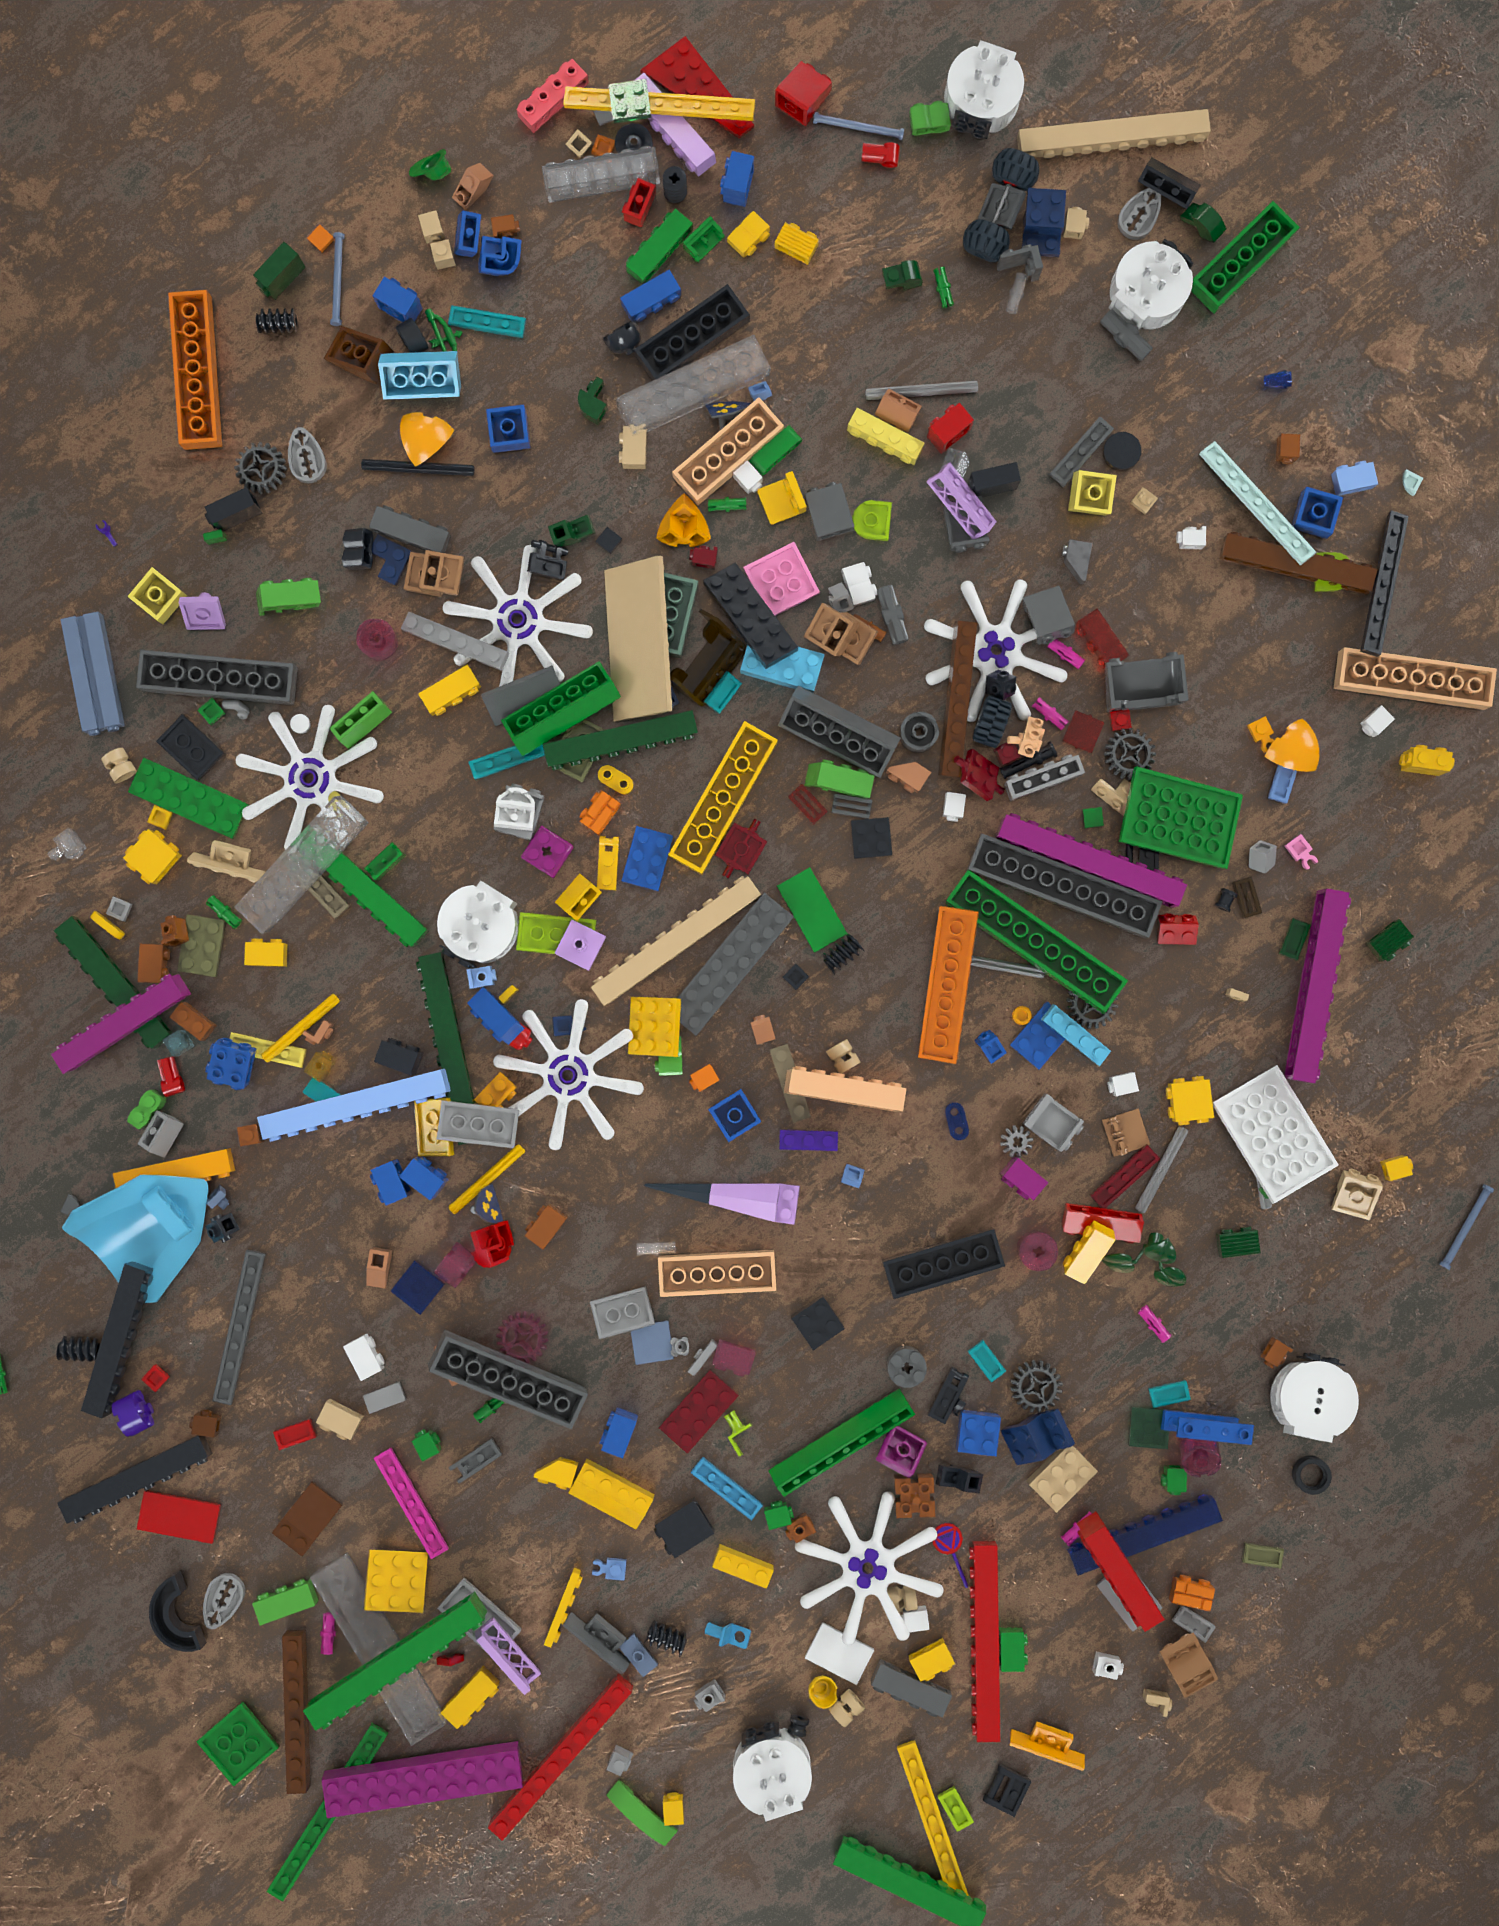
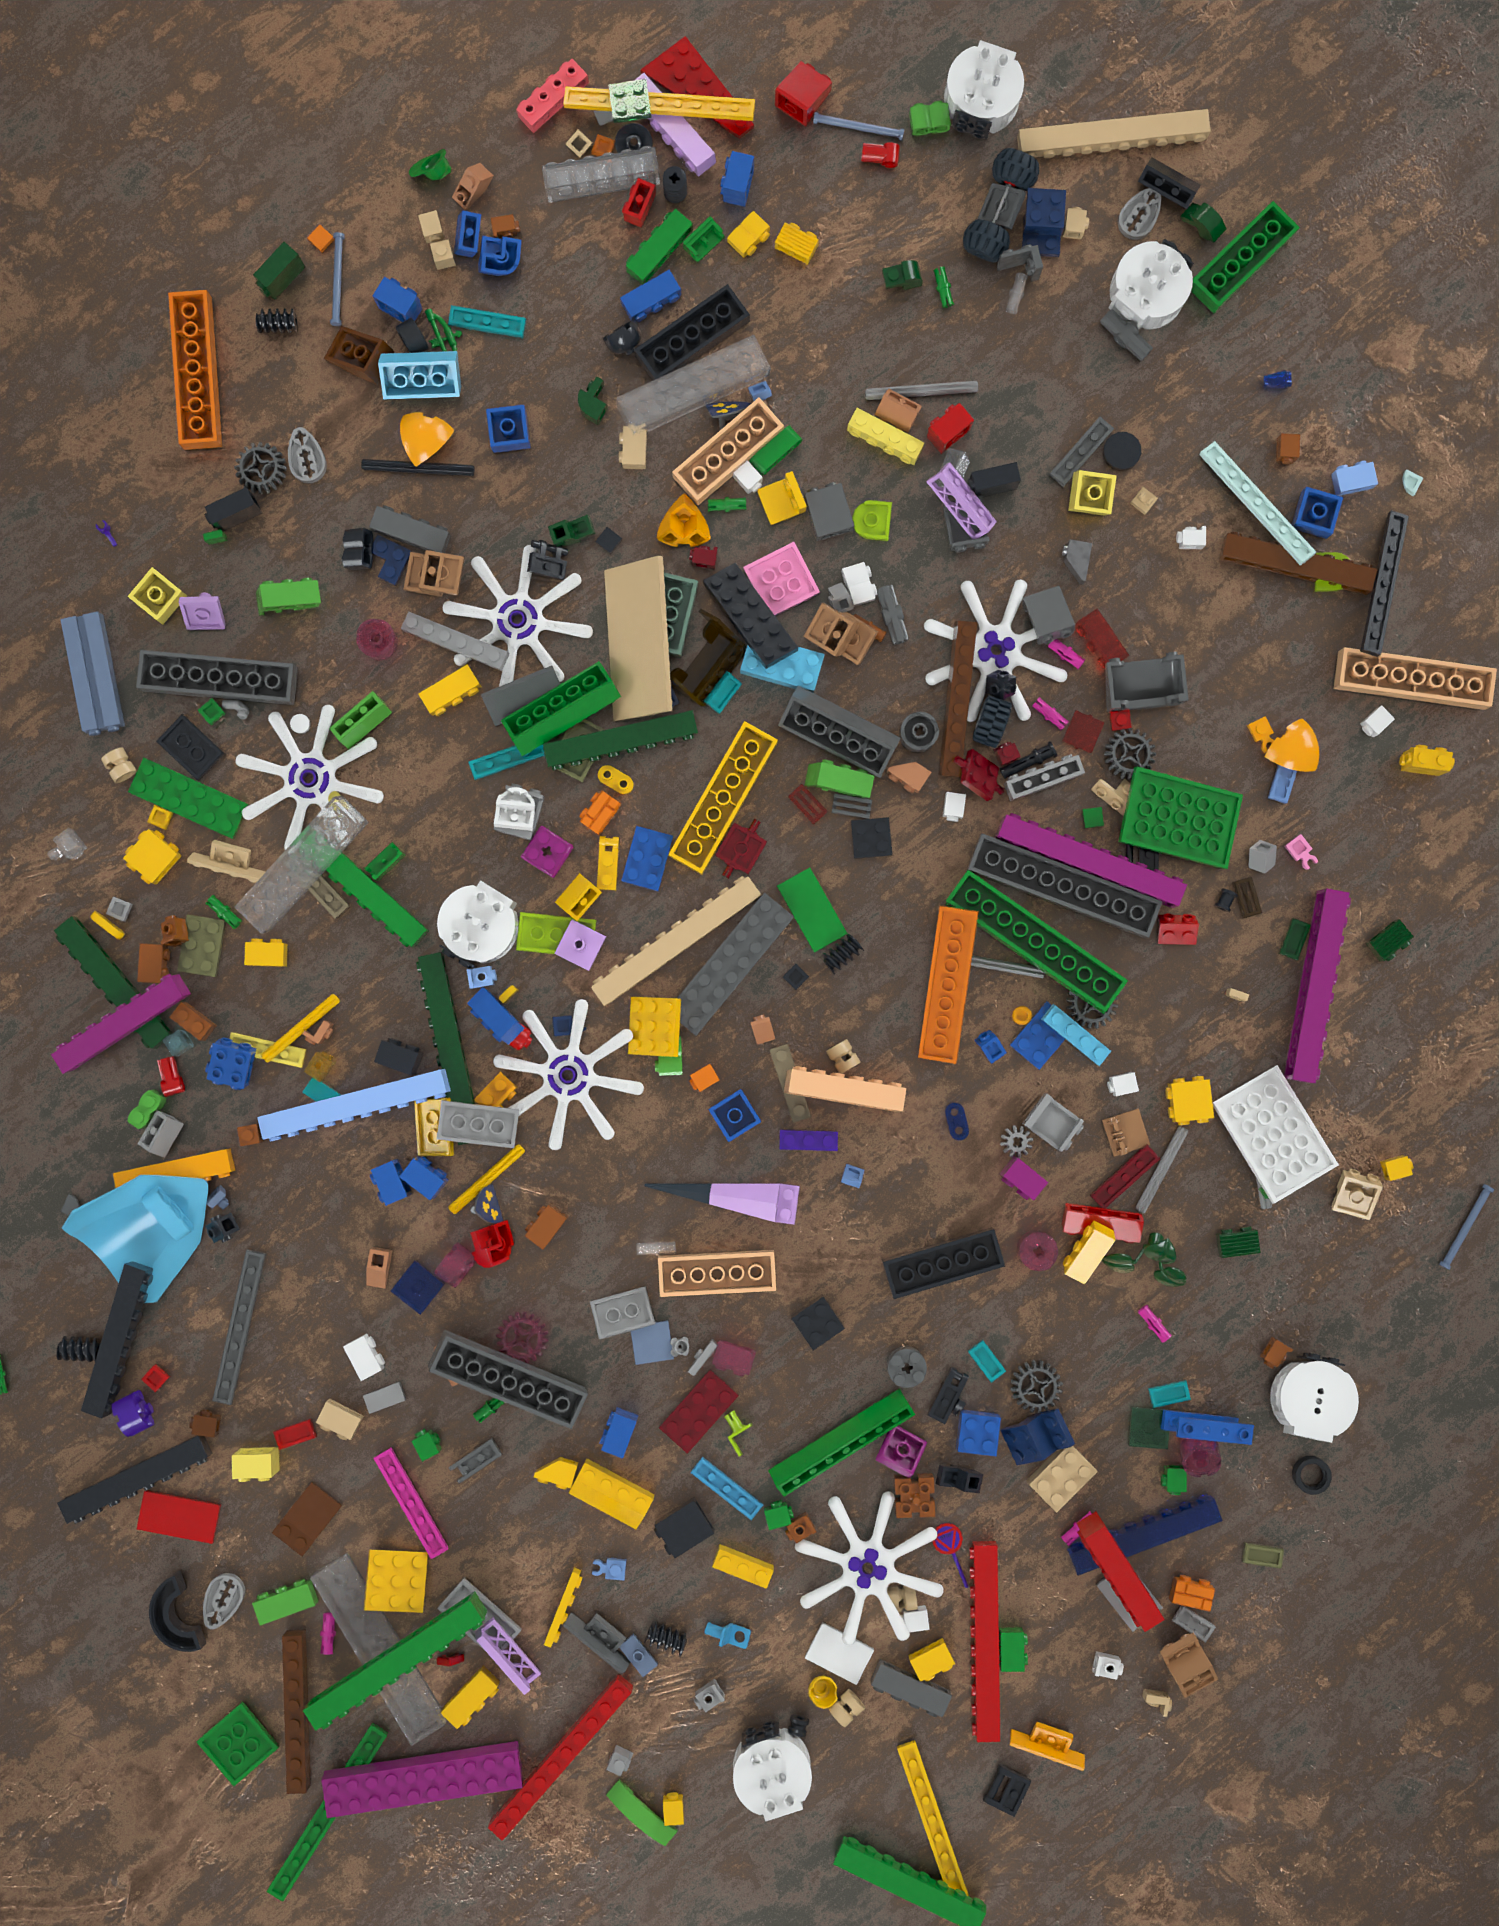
lime plate [937,1786,974,1832] -> none
light nougat brick [1007,716,1045,758] -> none
none -> light yellow brick [232,1447,280,1482]

